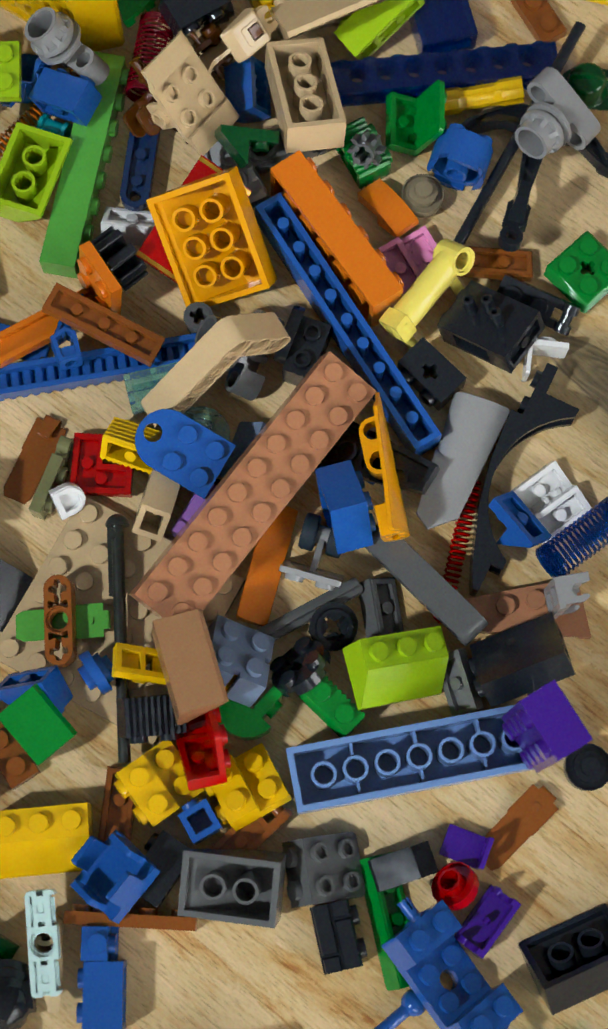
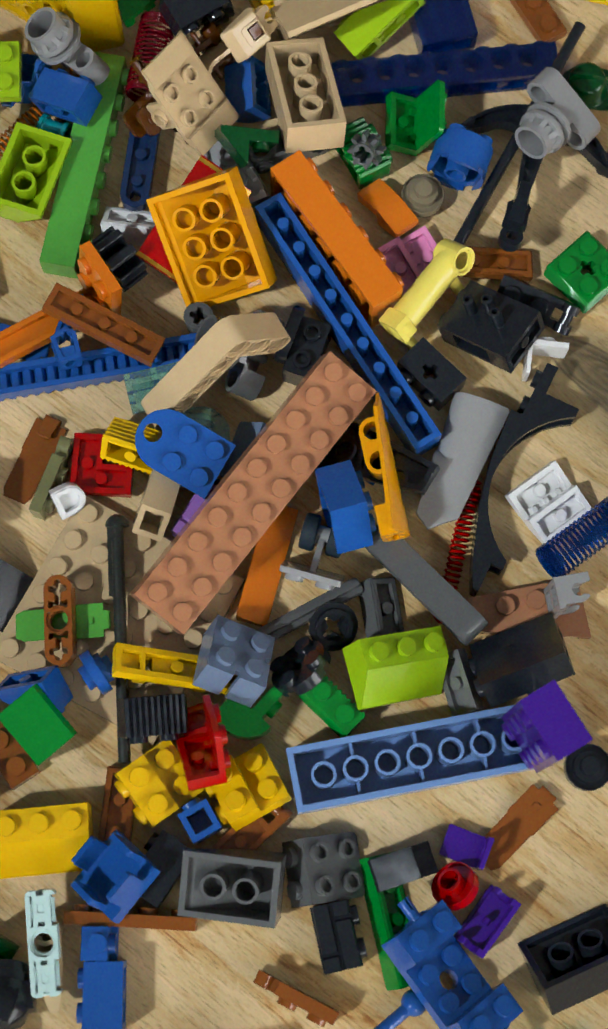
medium nougat slope [152,609,229,725] -> none
yellow axle [445,76,524,116] -> none
blue slope [488,491,552,548] -> none
none -> dark orange plate [253,969,339,1027]

